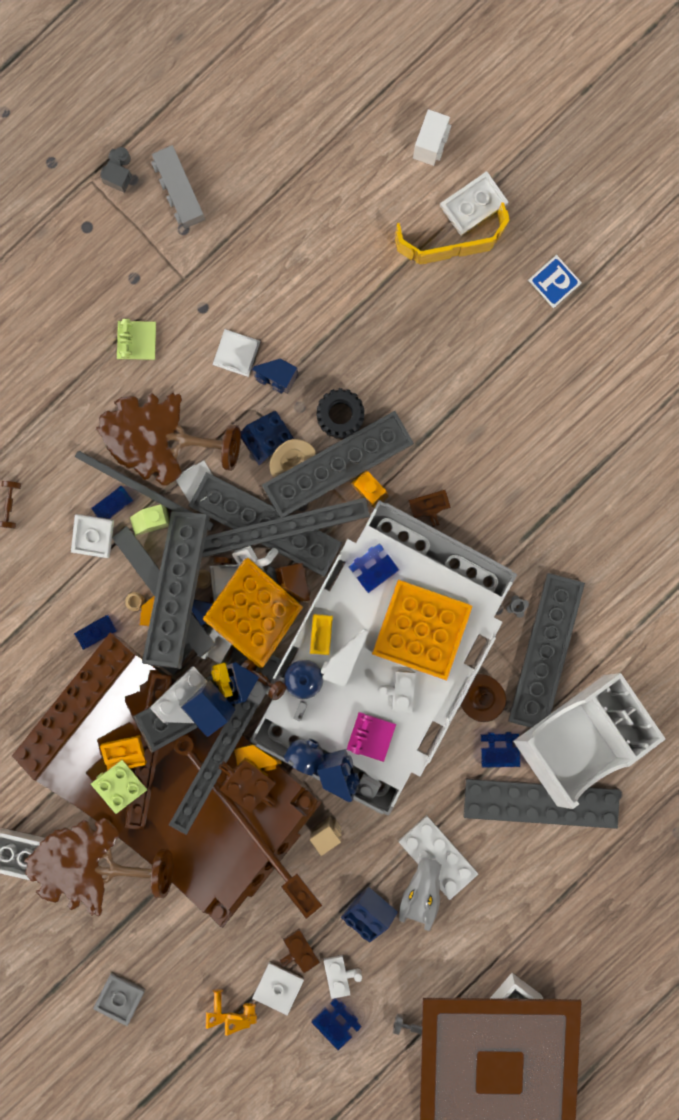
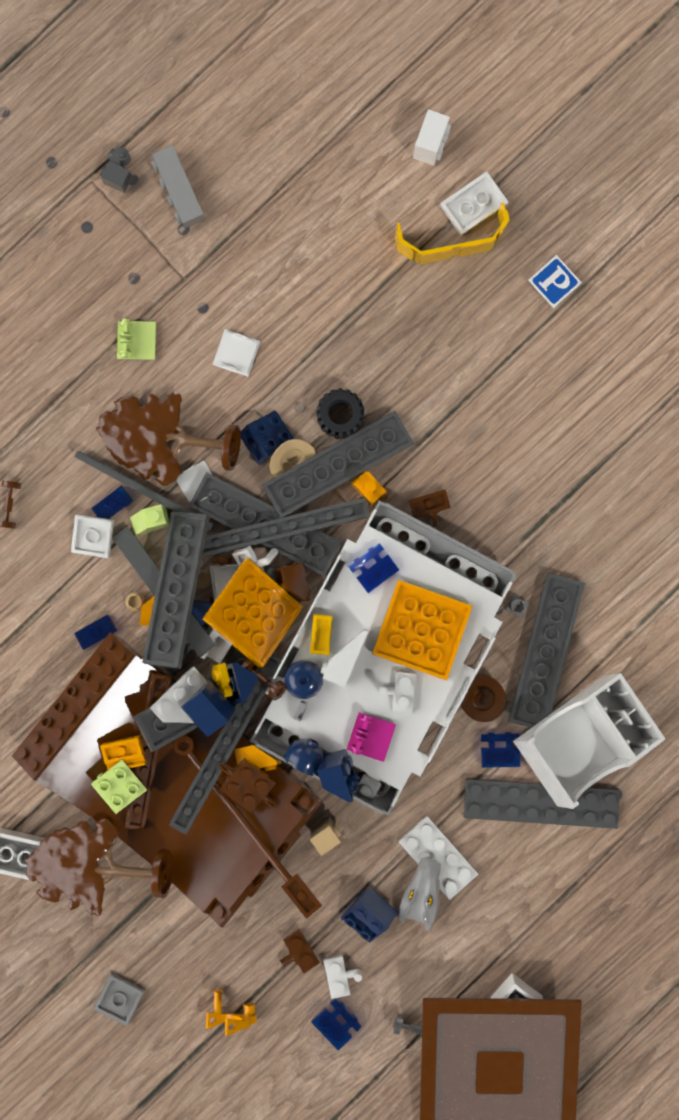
light grey plate [247,681,269,705] -> none
dark blue slope [252,358,298,394] -> none
white plate [252,962,304,1015] -> none

